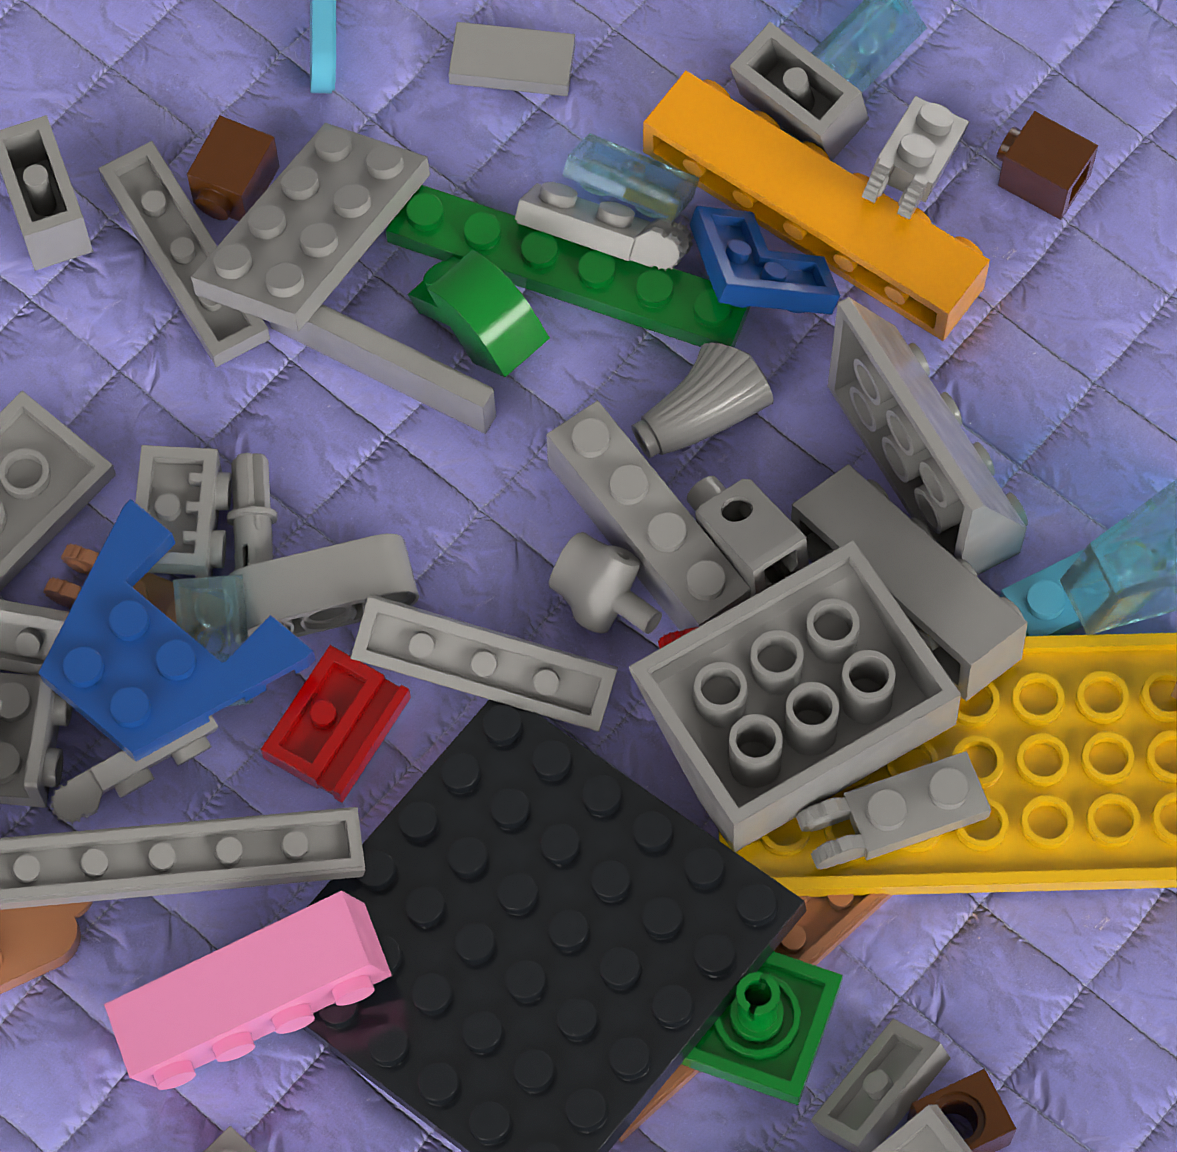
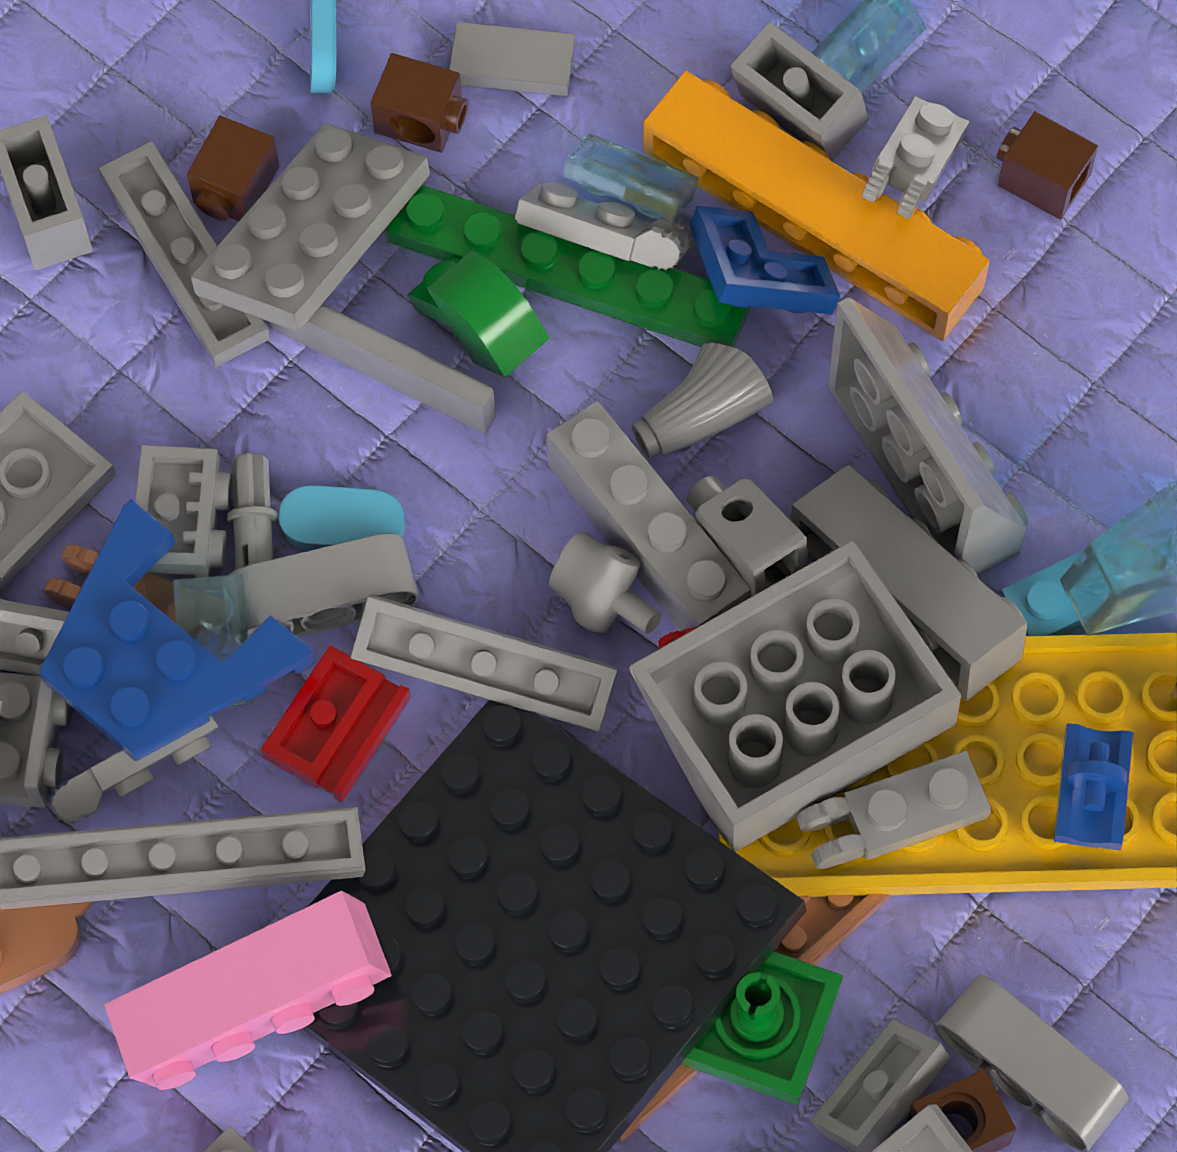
none -> medium azure tile [278,485,406,552]
none -> reddish brown brick [371,53,468,153]
none -> light grey beam [934,975,1130,1152]
none -> blue hips [1054,723,1133,851]

